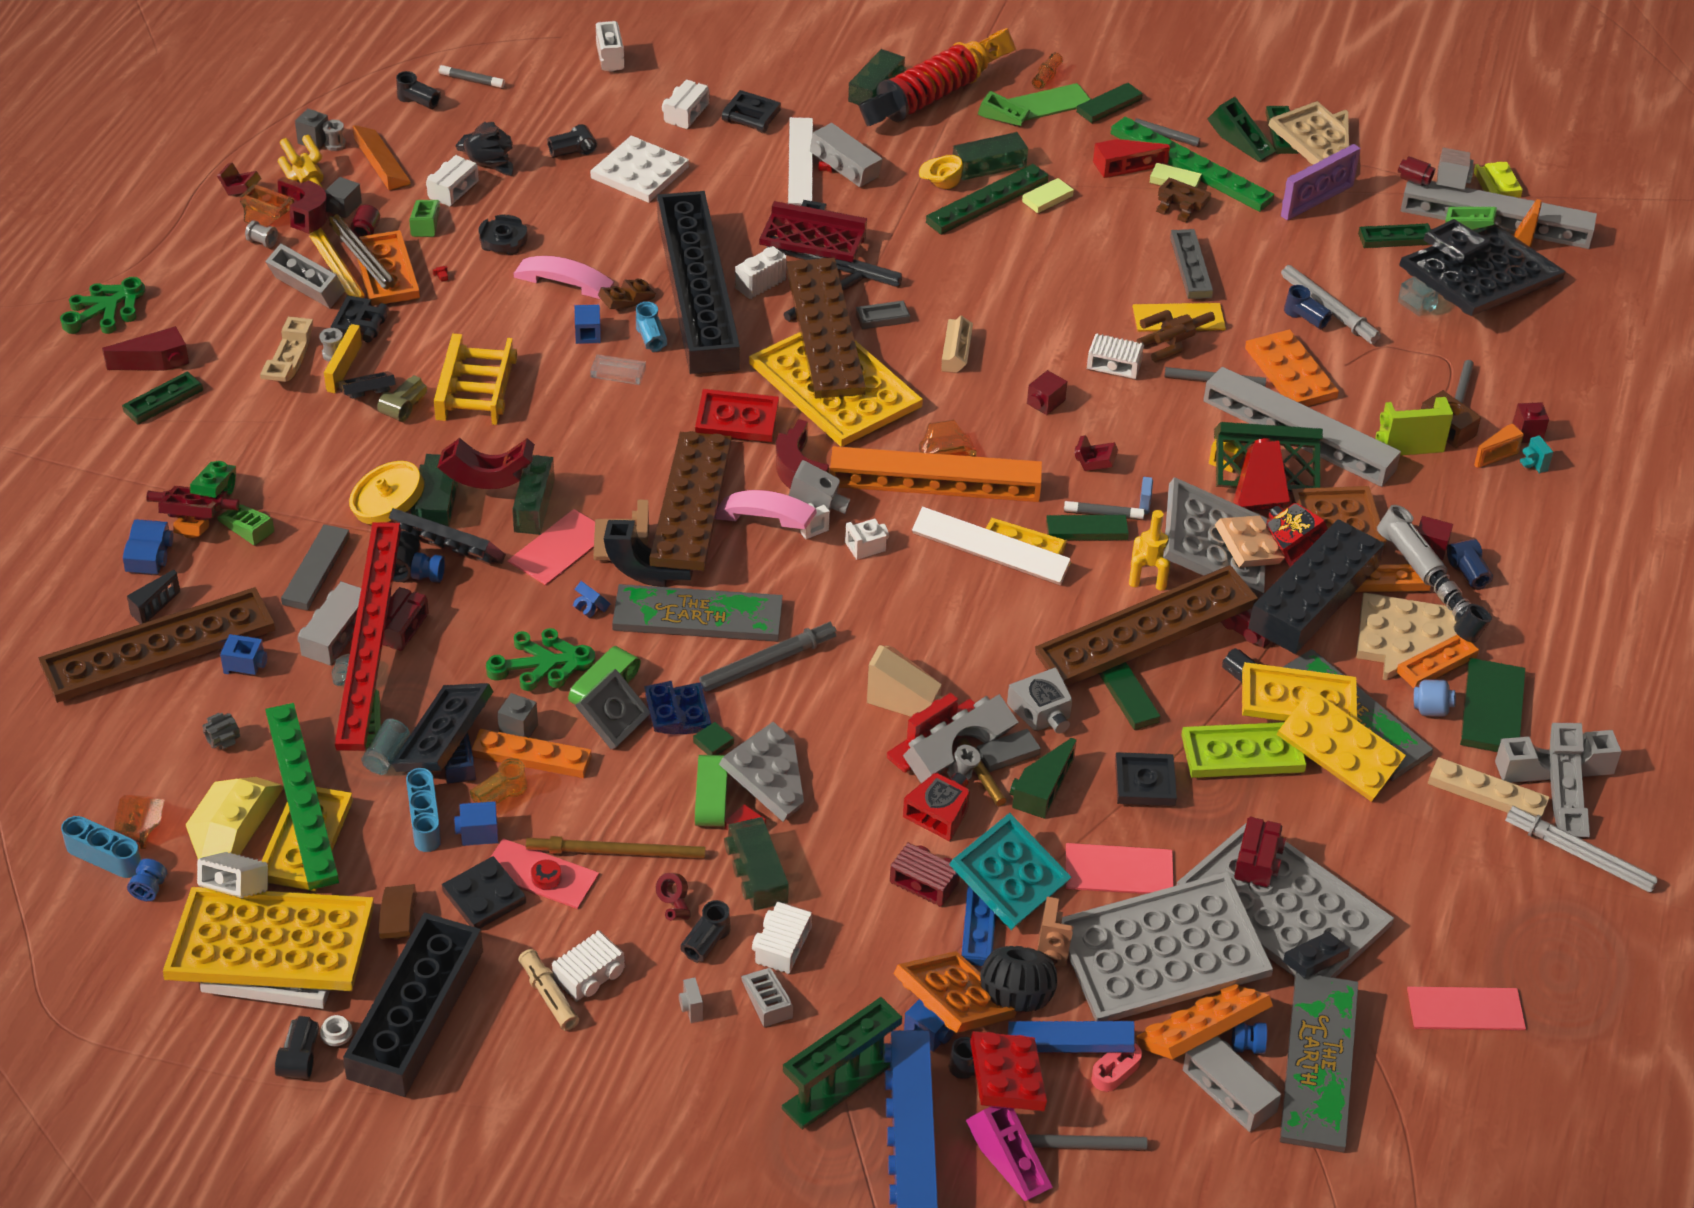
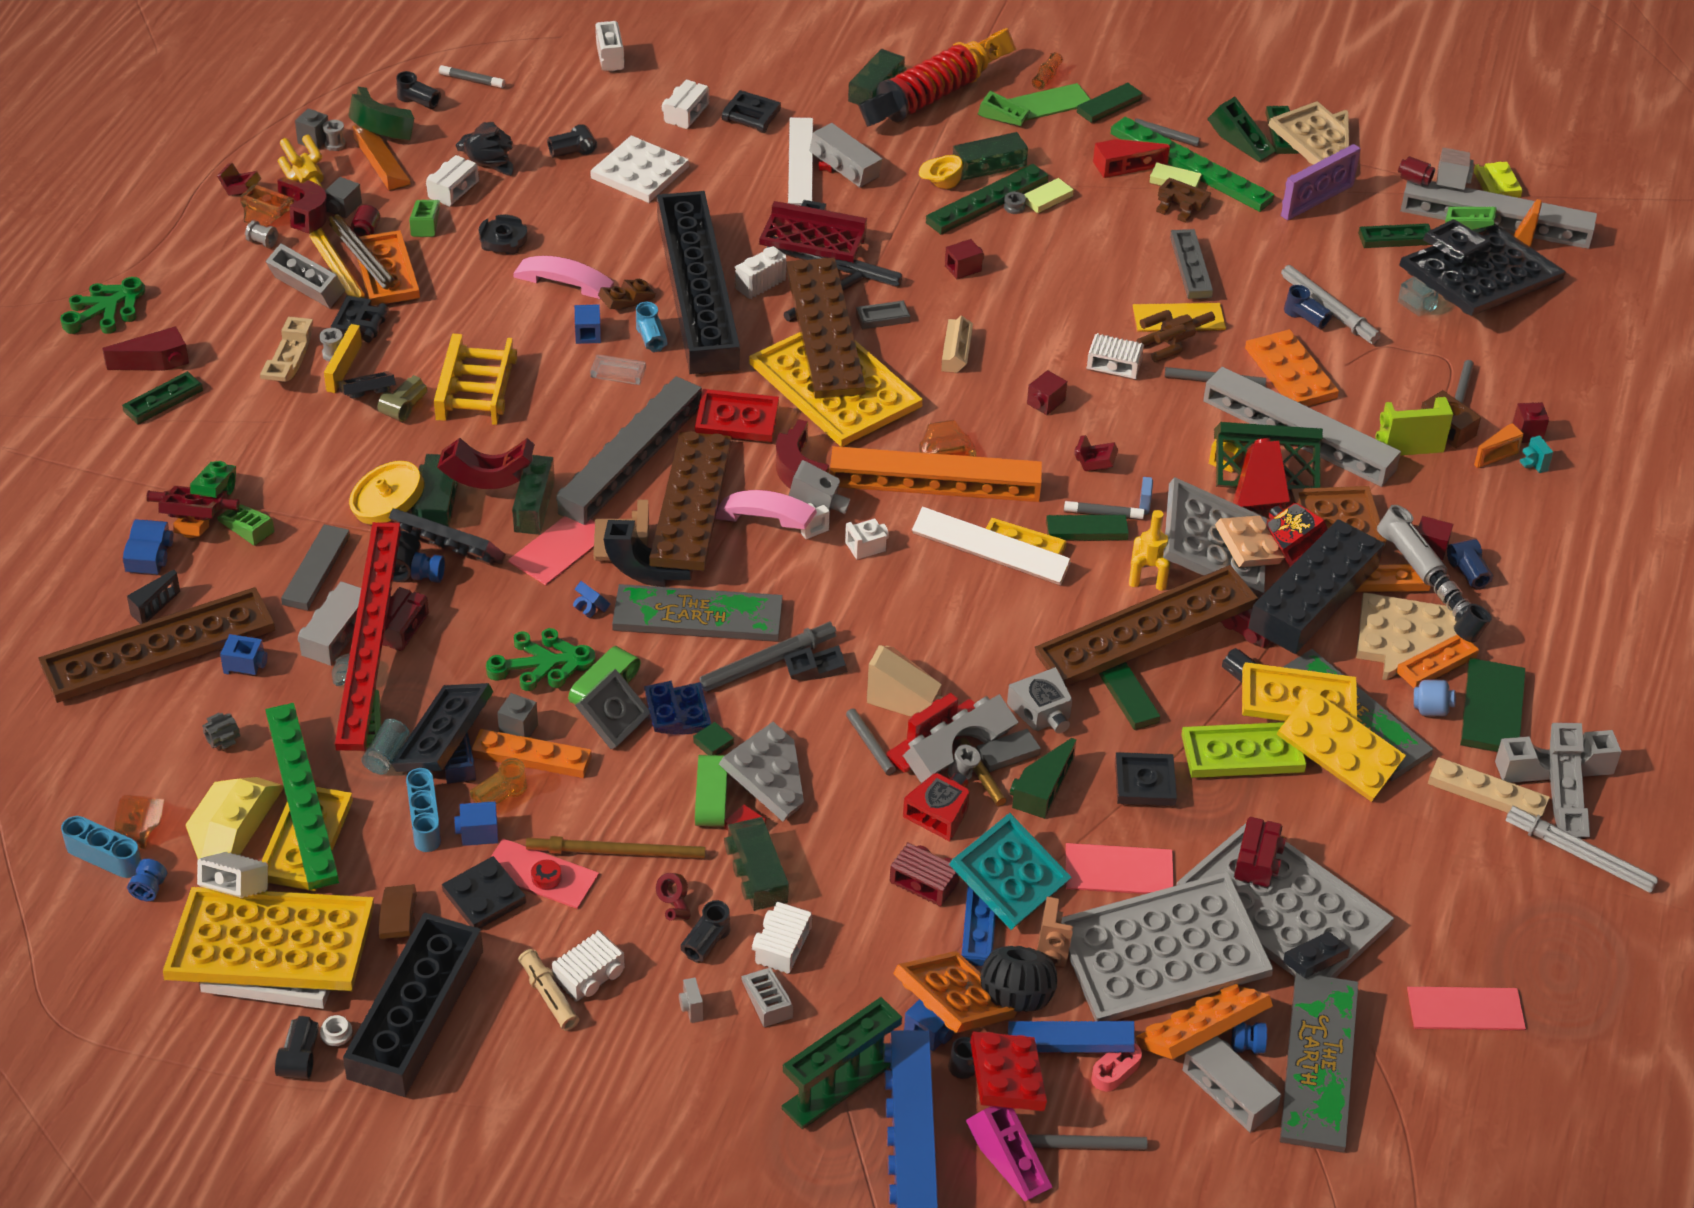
red piece [433,266,448,282] -> none
none -> dark green arch [348,87,414,140]
none -> dark grey brick [556,376,702,525]
none -> black slope [784,645,848,680]
none -> dark grey bar [846,709,896,775]
none -> dark red brick [945,239,984,279]
none -> dark grey bush [1004,192,1026,214]

